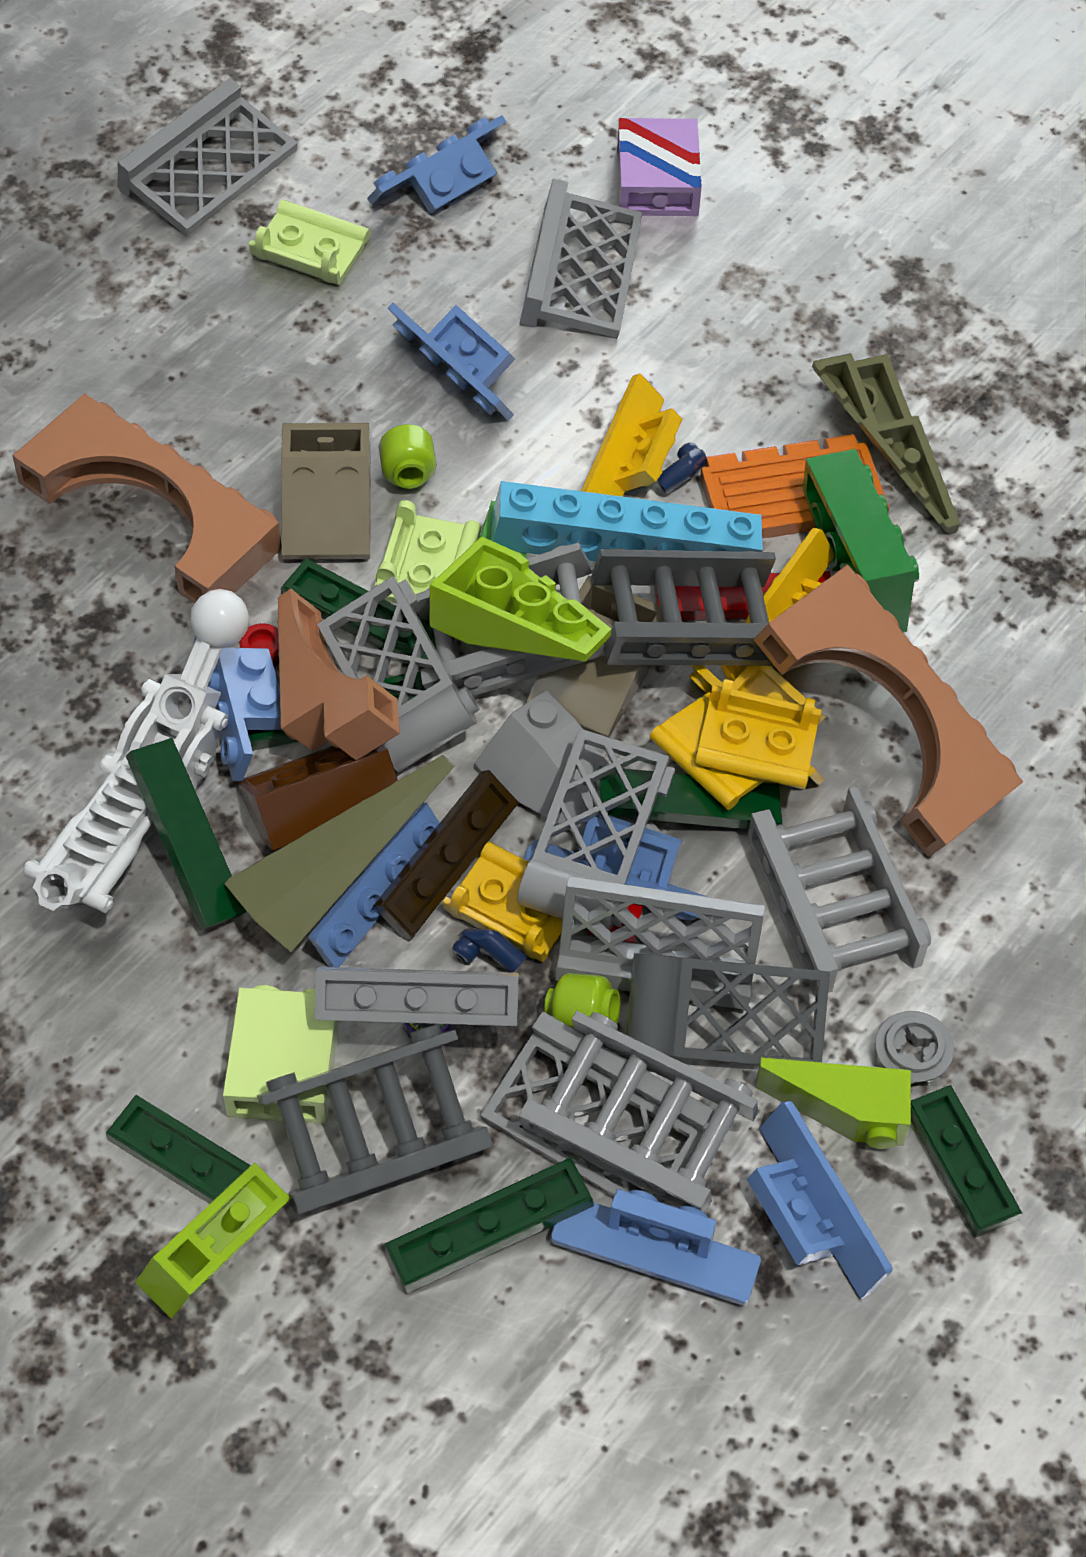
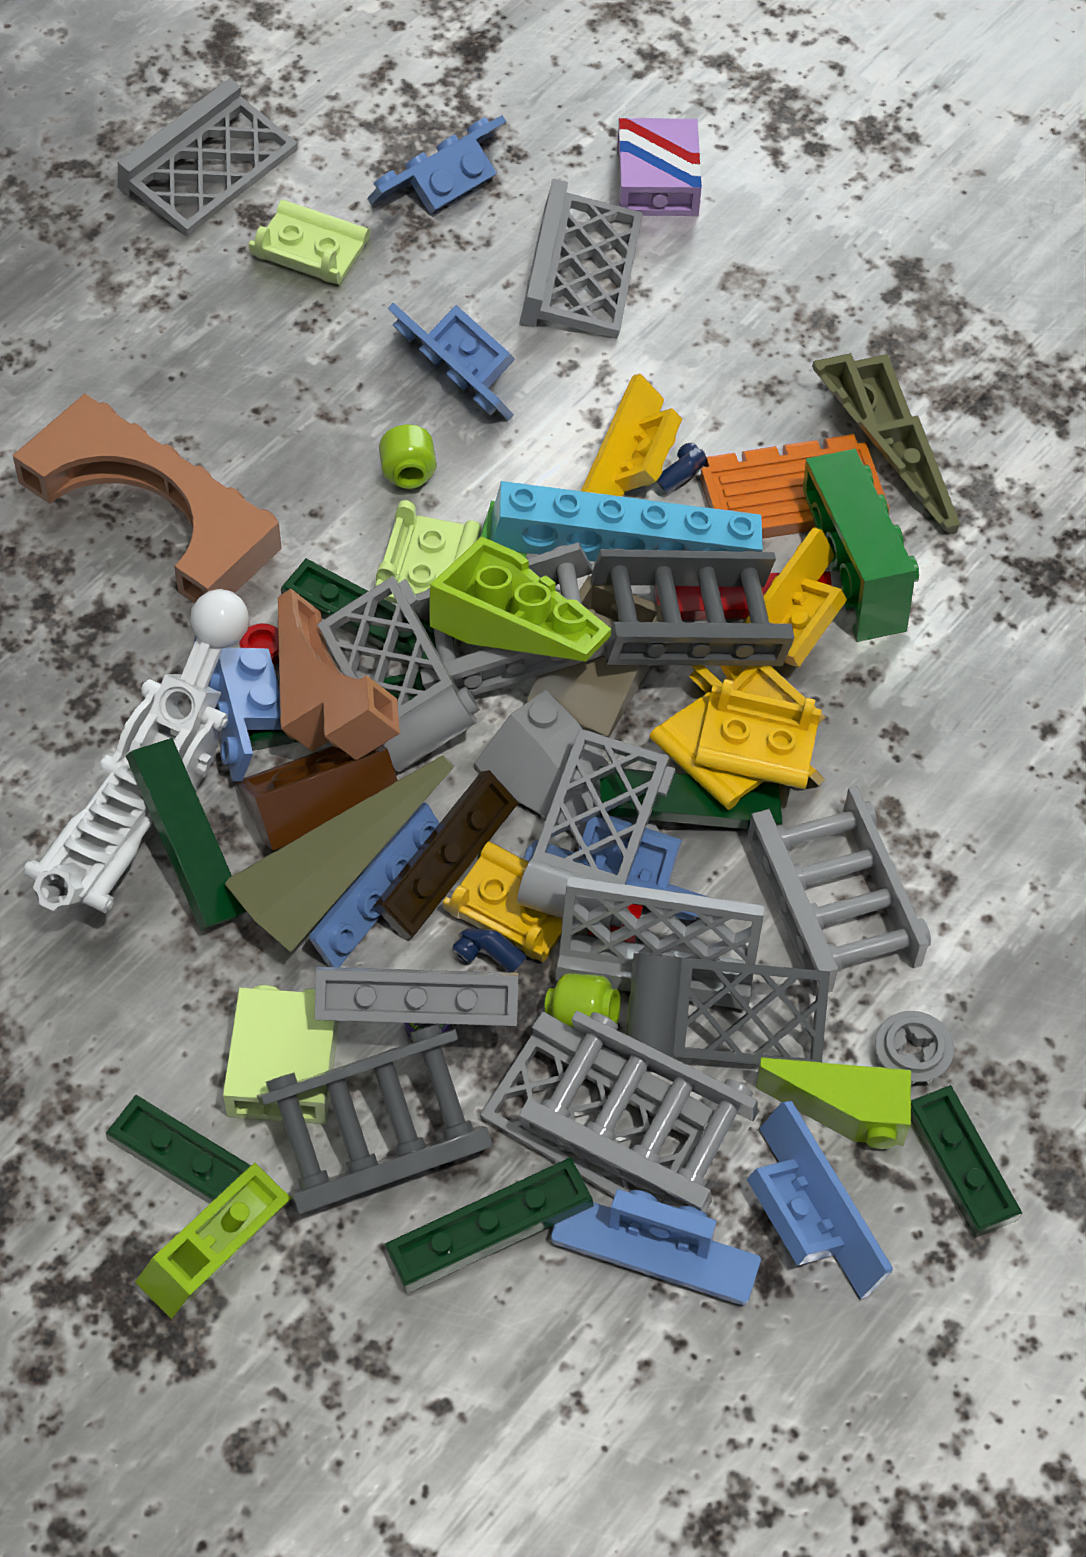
dark tan slope [281,423,371,559] -> none
nougat arch [753,564,1023,857] -> none

